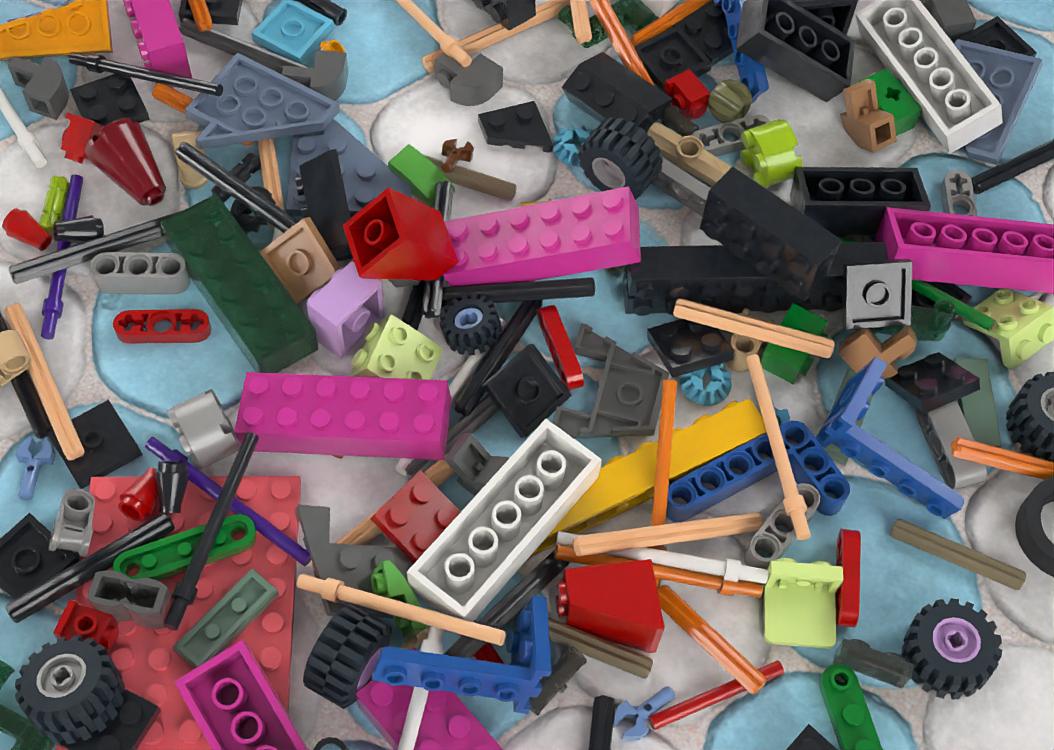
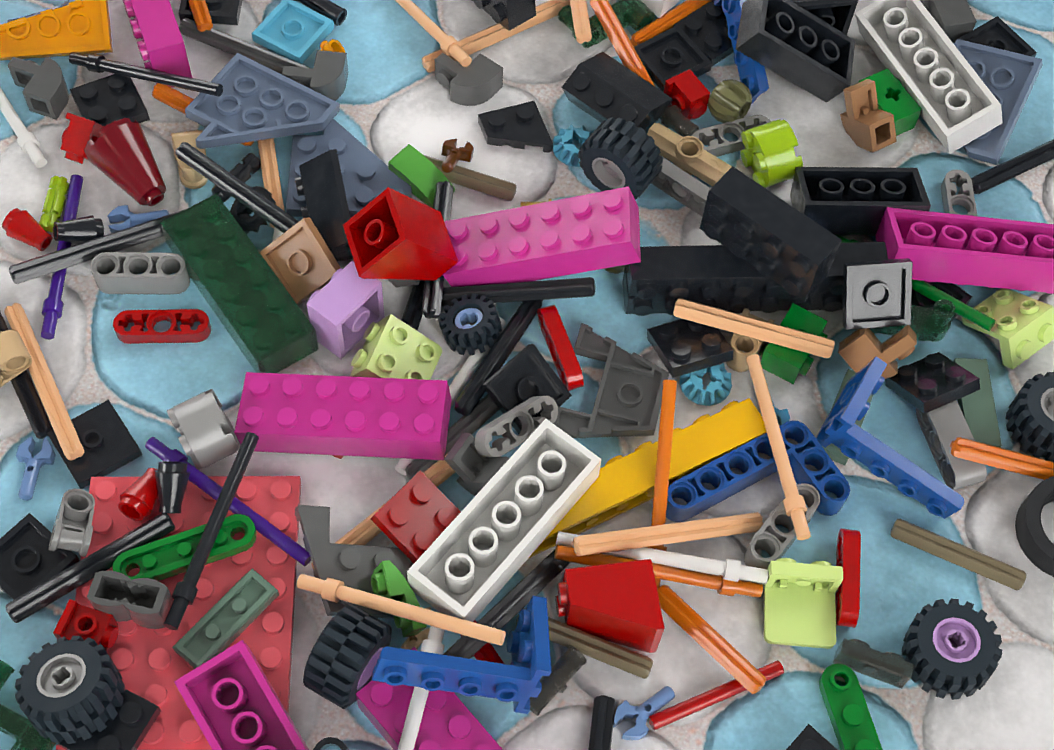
none -> medium blue bar [108,205,169,233]
none -> light grey beam [474,396,558,457]

